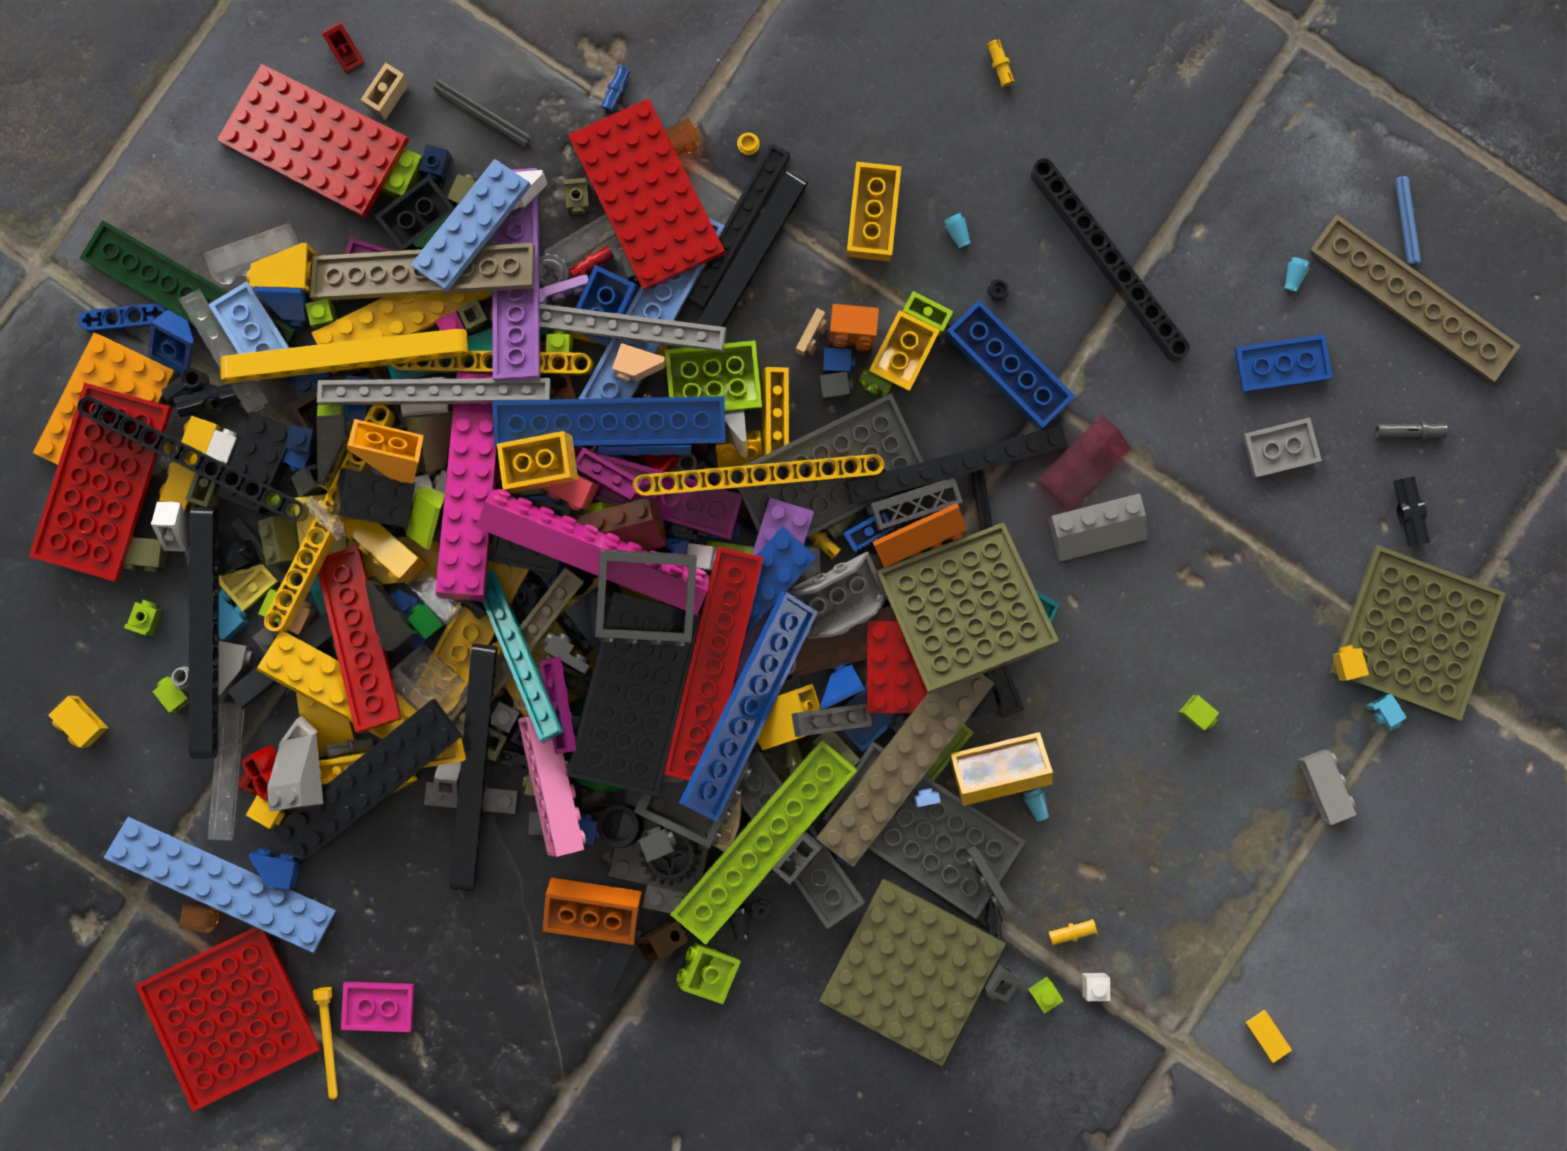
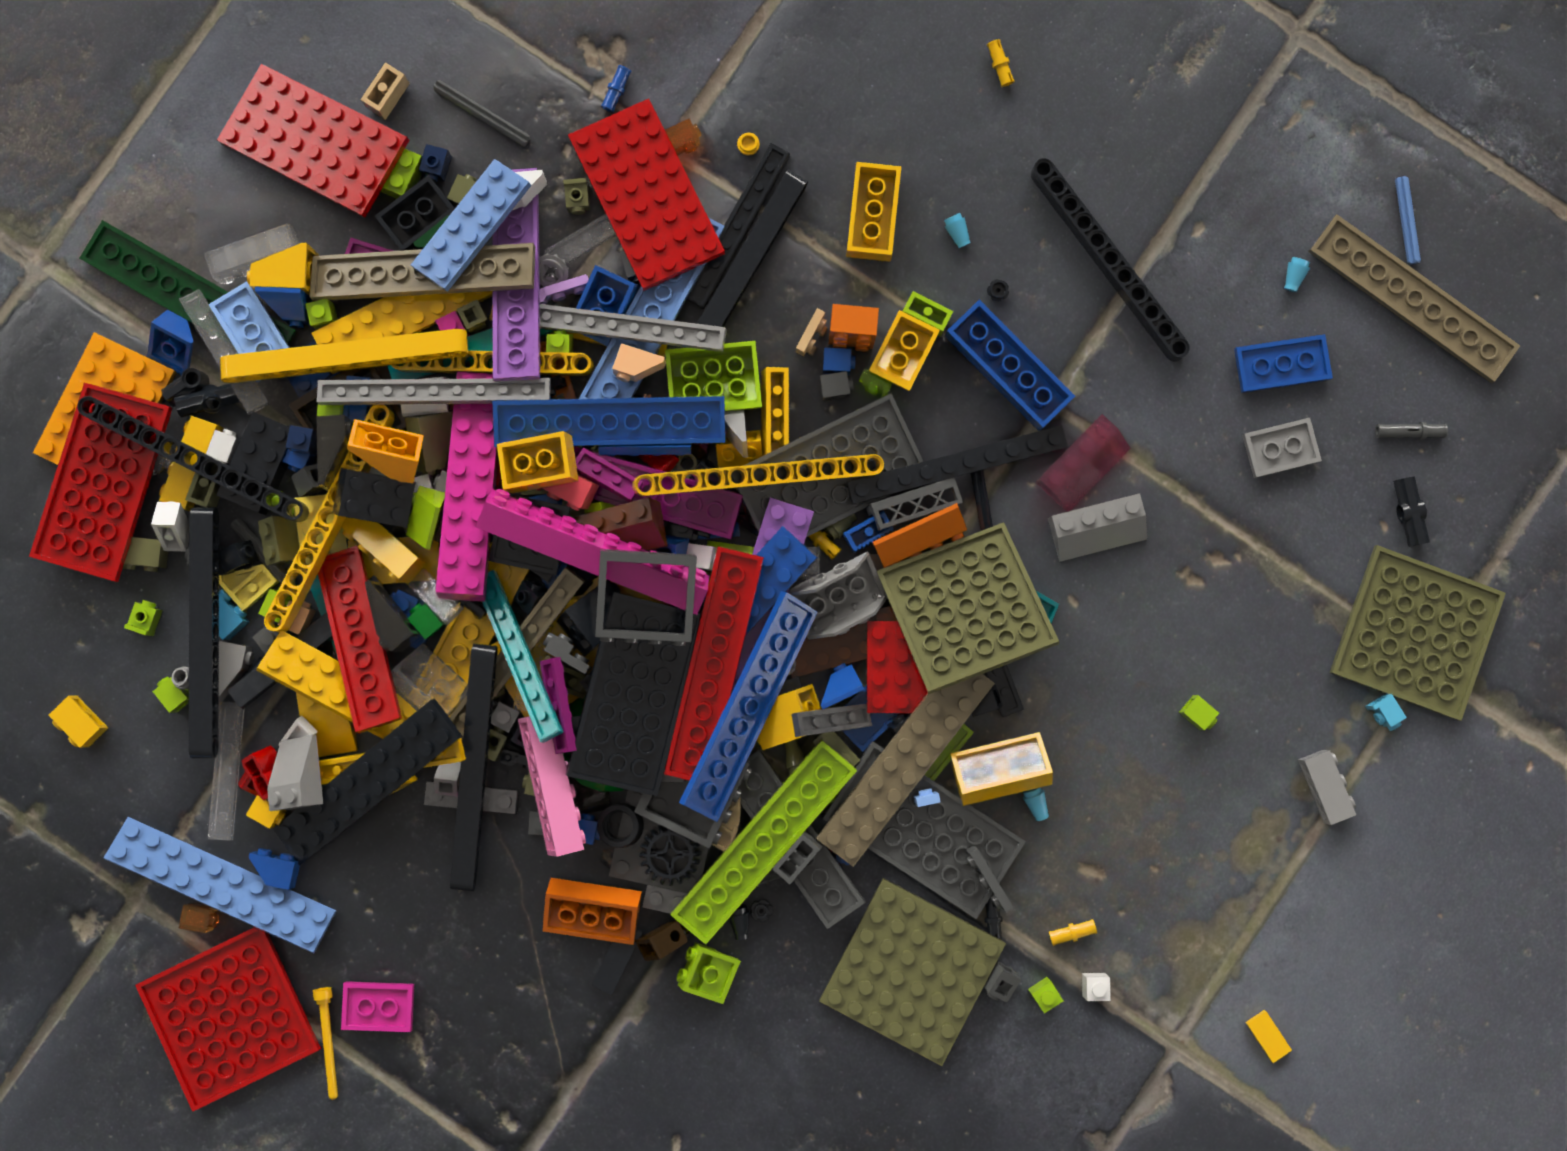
blue beam [78,303,168,332] -> none
clear plate [304,496,345,541] -> none
red slope [321,22,364,72] -> none
dark grey axle [326,737,374,758] -> none
red pin [569,245,615,278] -> none
dark grey brick [639,826,677,862] -> none
yellow brick [1332,645,1369,681] -> none

